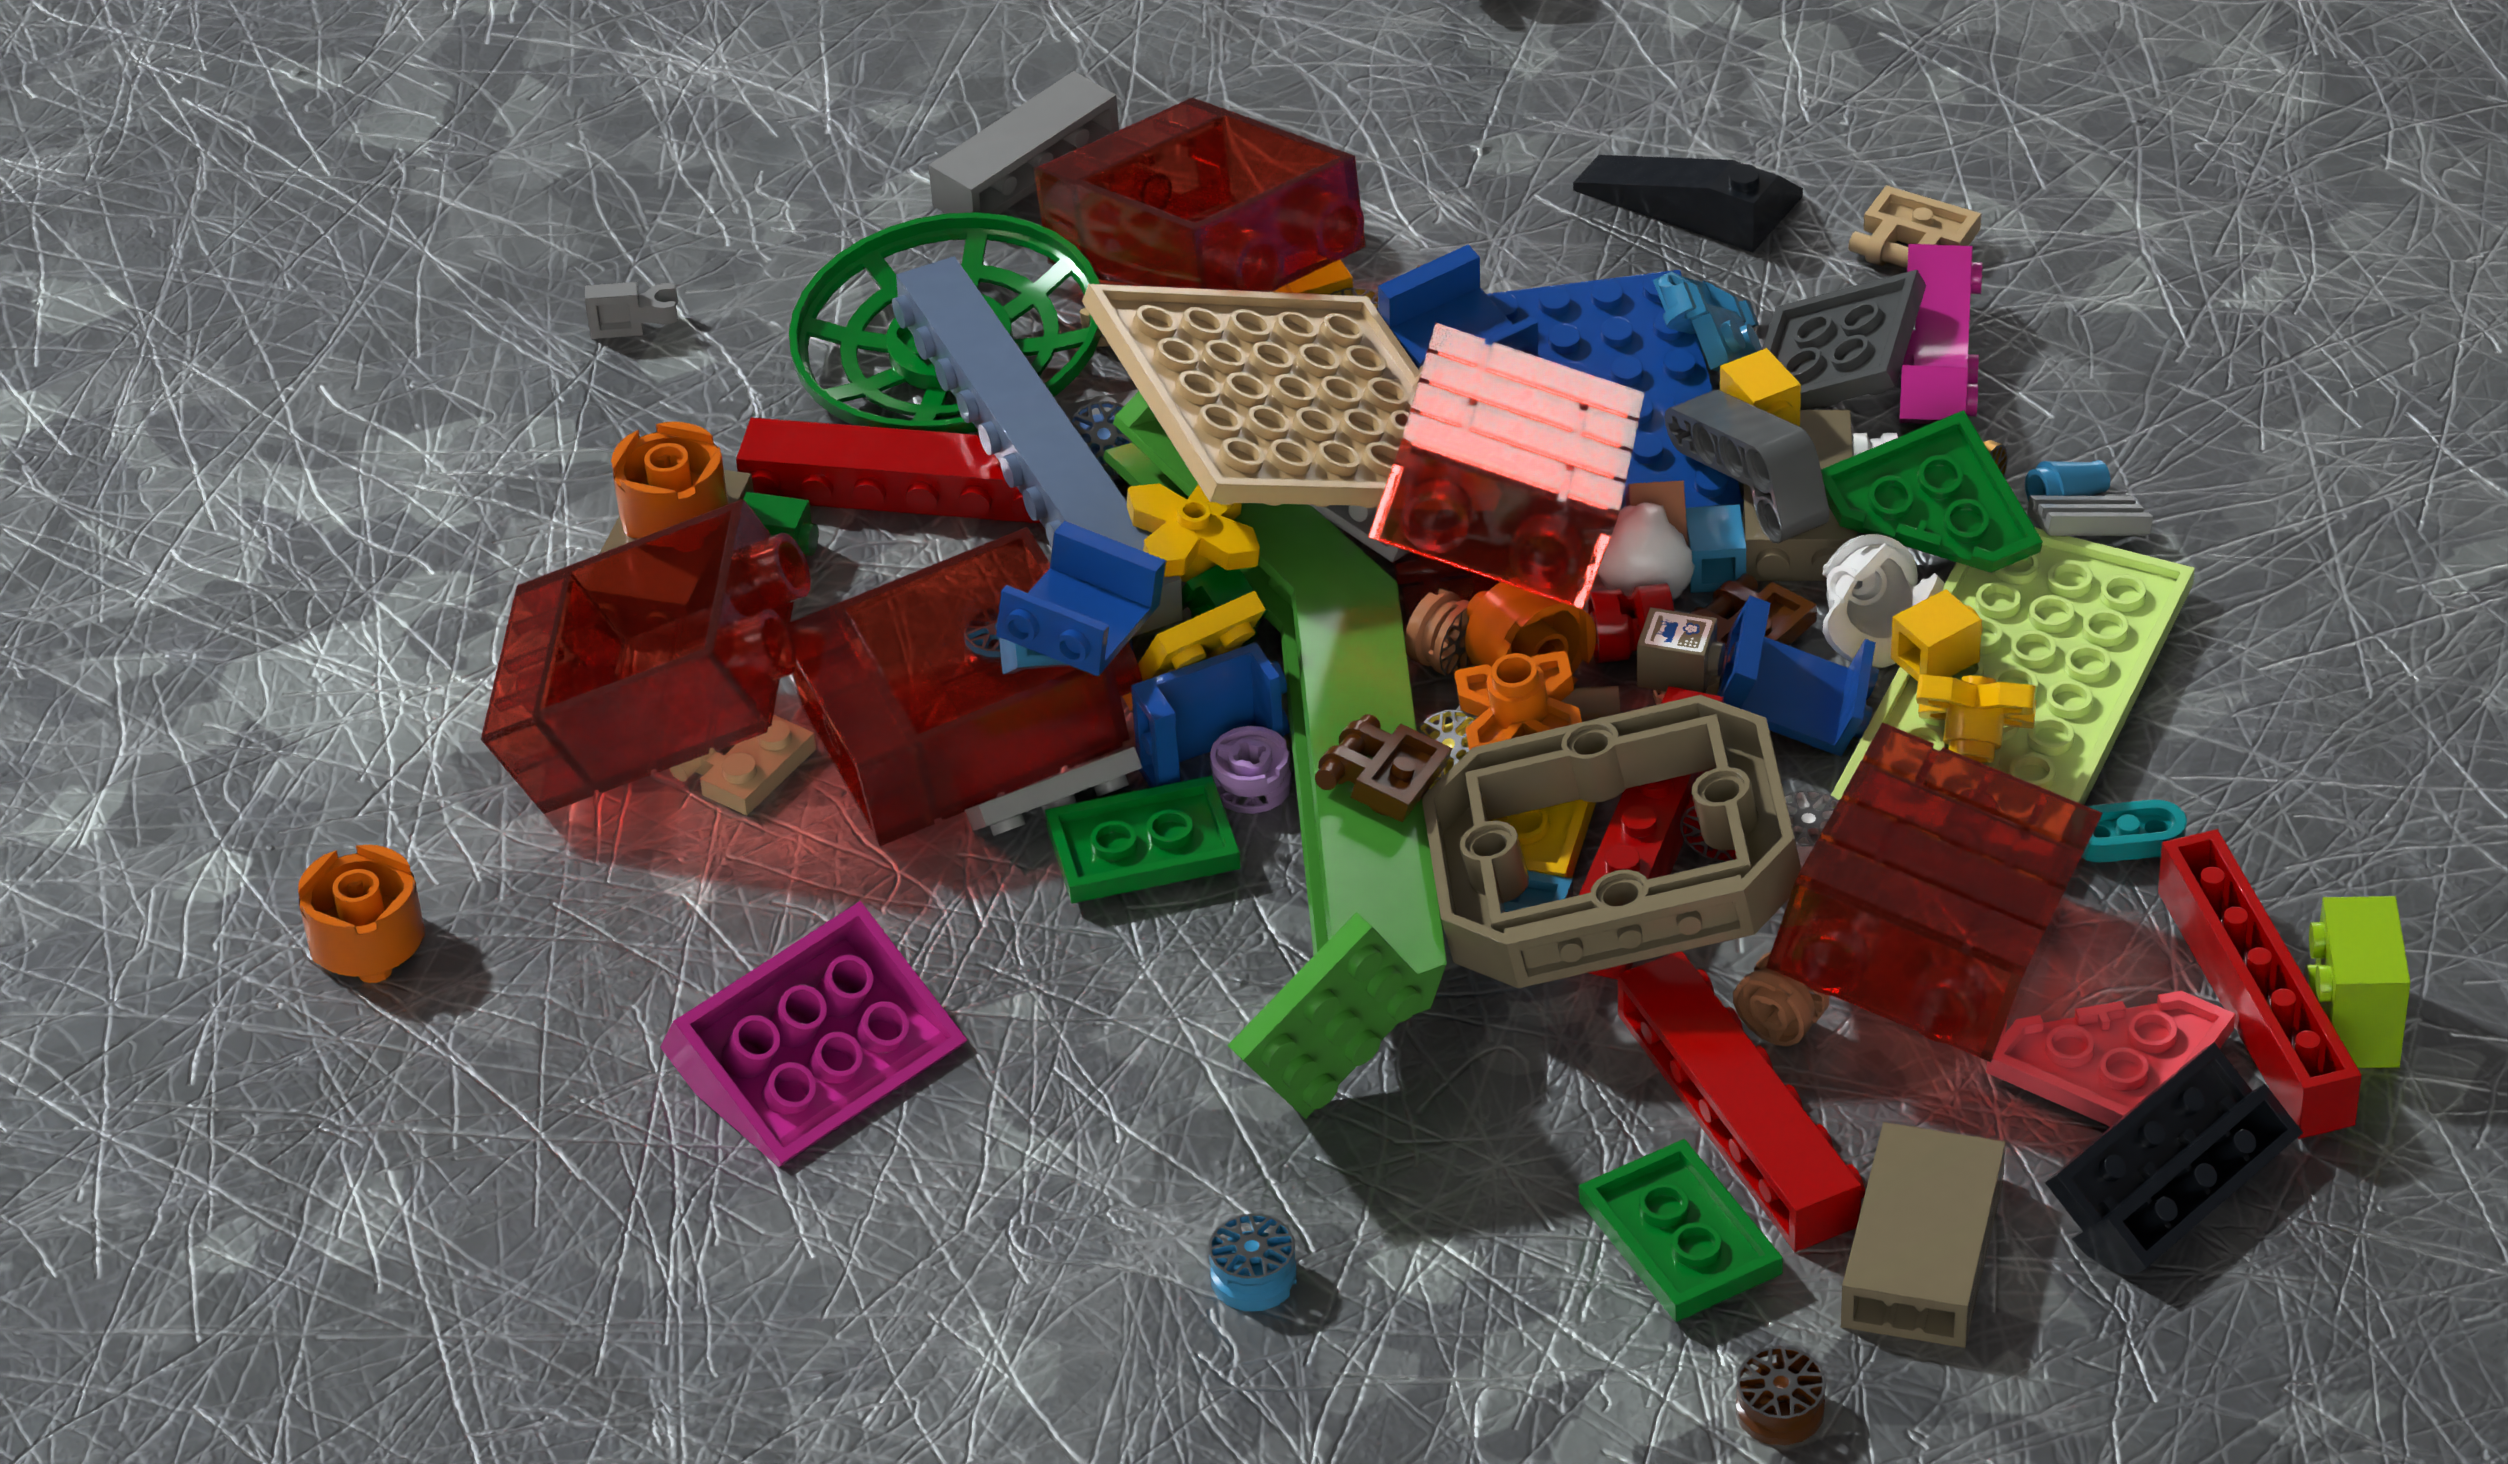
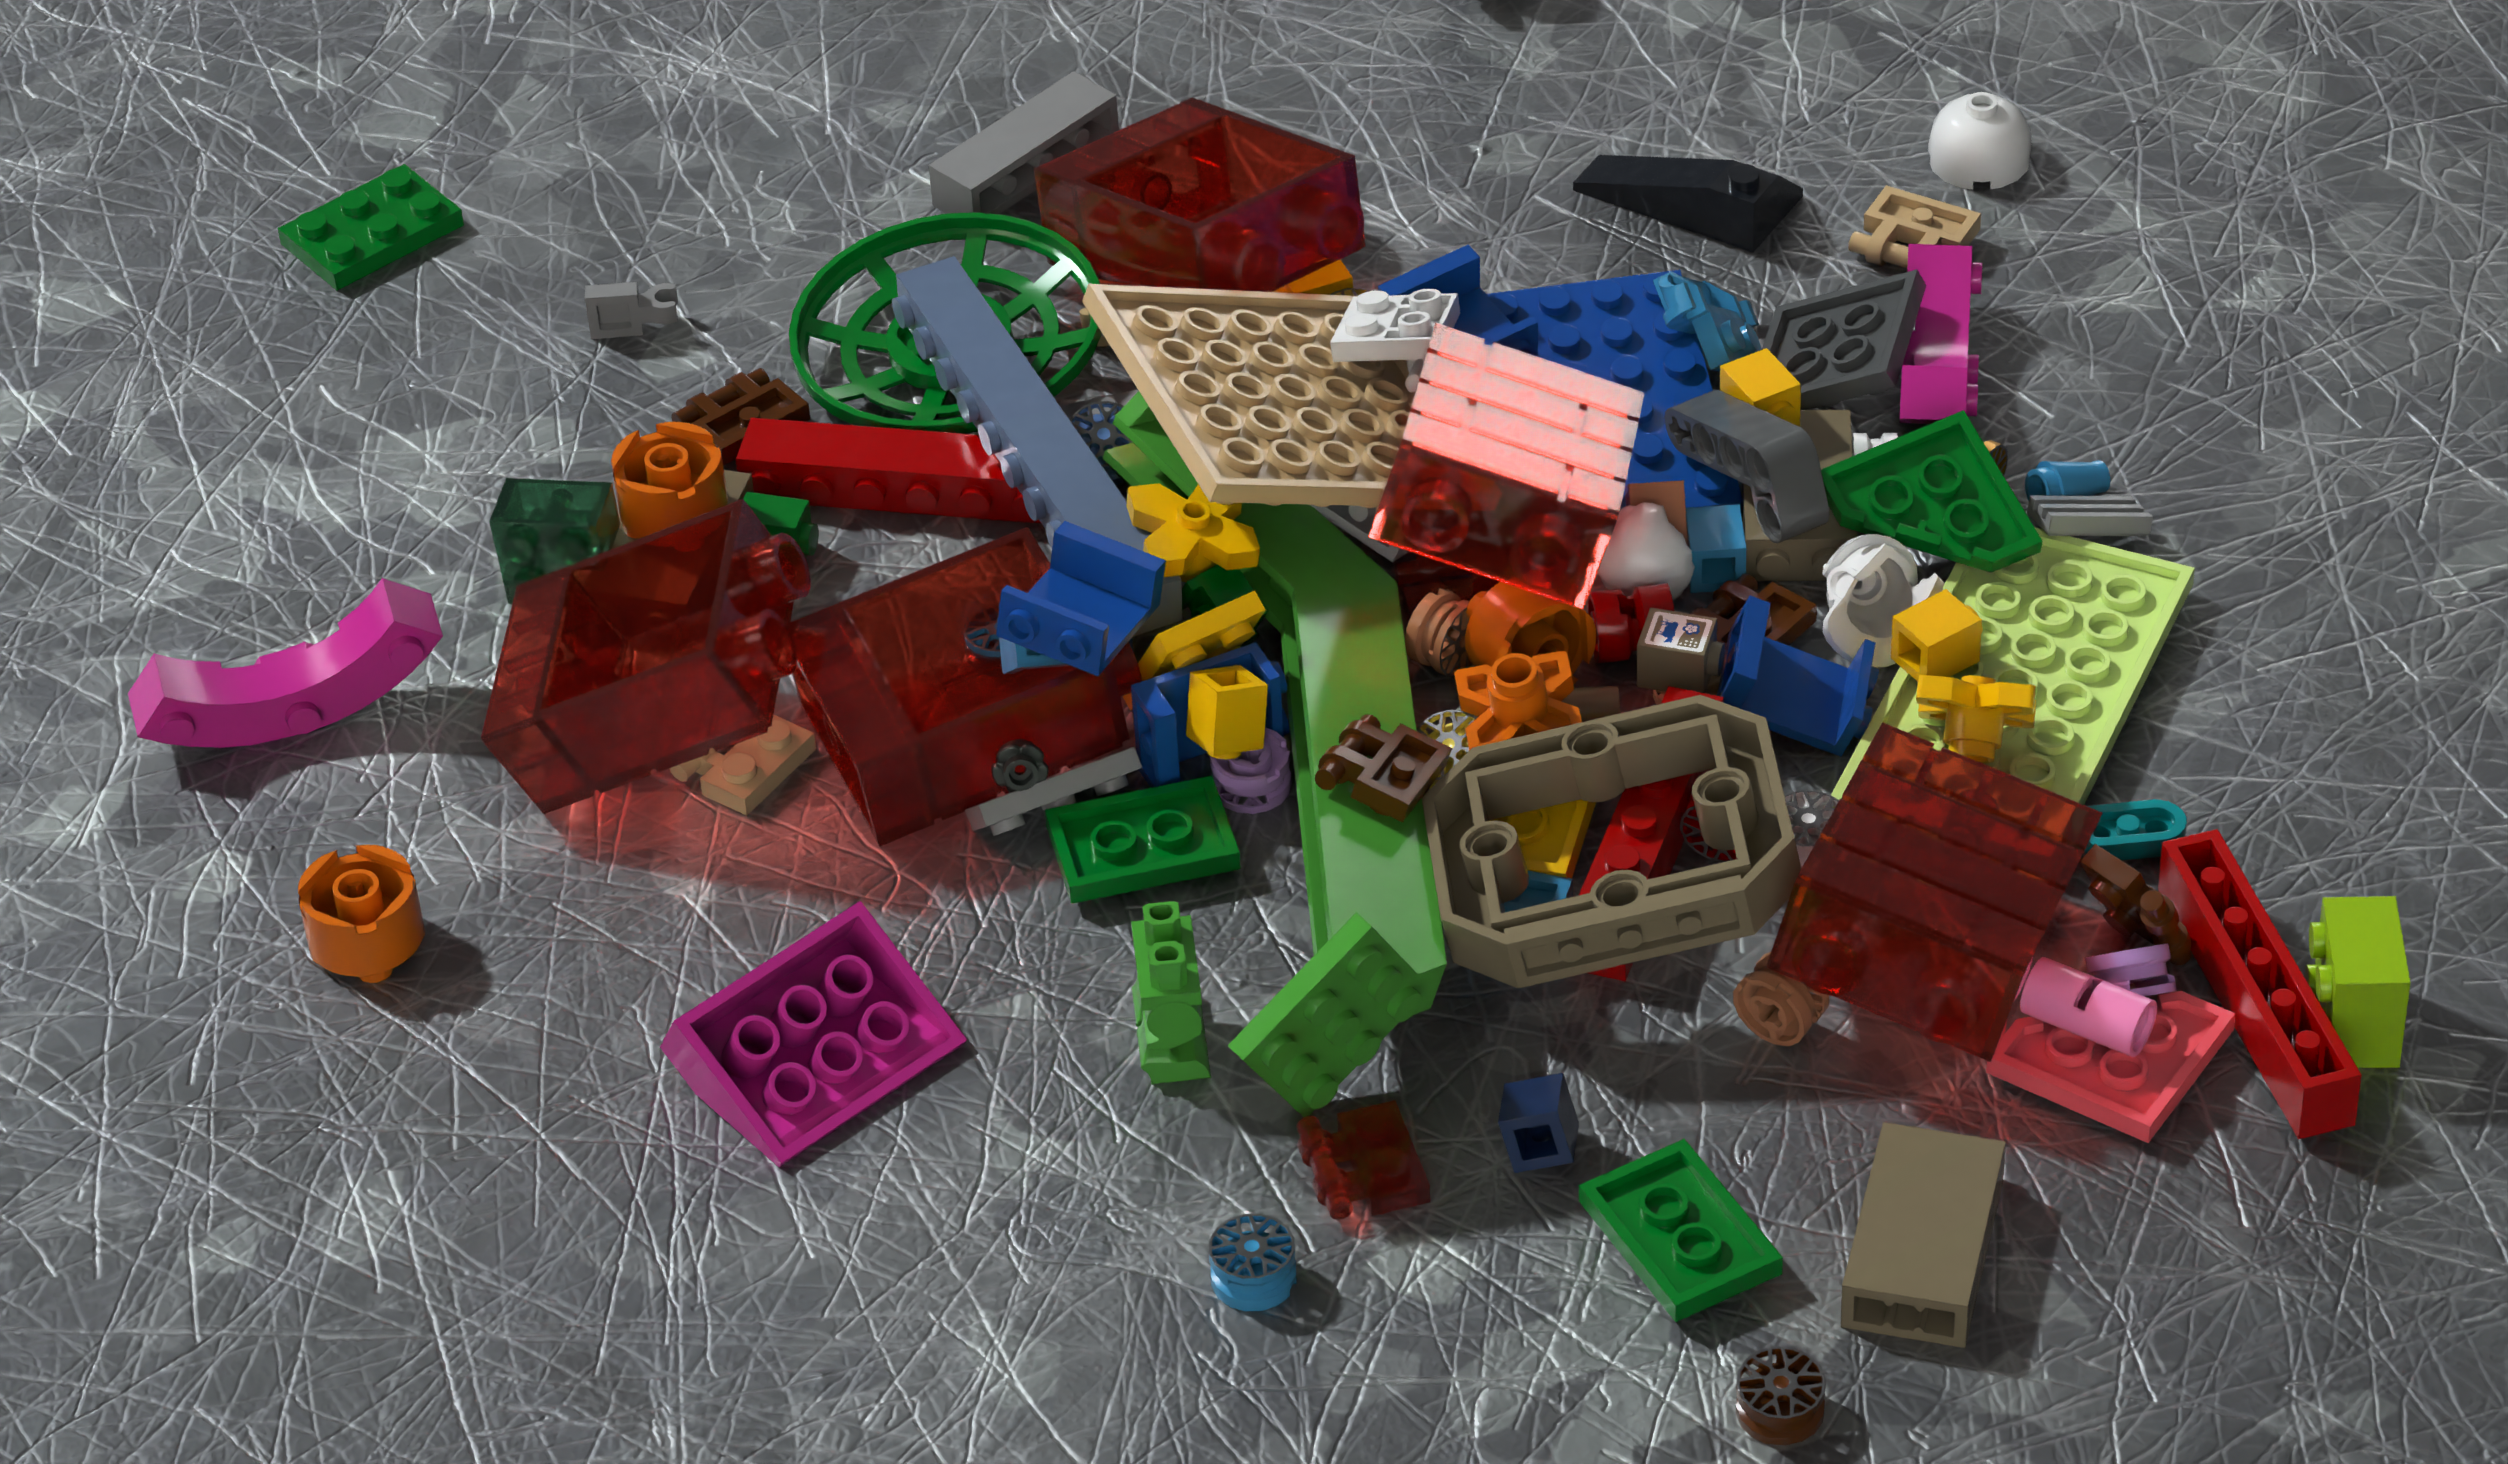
red brick [1618,951,1865,1253] -> none
black brick [2045,1042,2303,1274] -> none
none -> dark pink brick [128,578,443,748]
none -> green plate [278,164,464,291]
none -> clear green brick [489,478,621,606]
none -> reddish brown plate [671,368,811,466]
none -> pearl dark grey plate [991,739,1049,793]
none -> bright green hips [1131,901,1211,1084]
none -> yellow brick [1186,665,1268,759]
none -> clear red plate [1296,1100,1431,1220]
none -> white plate [1330,289,1460,394]
none -> dark blue brick [1498,1073,1579,1173]
none -> white cylinder [1928,92,2032,189]
none -> bright pink pin [2020,957,2157,1057]
none -> reddish brown plate [2080,844,2192,965]
none -> lavender wheel [2085,943,2177,996]

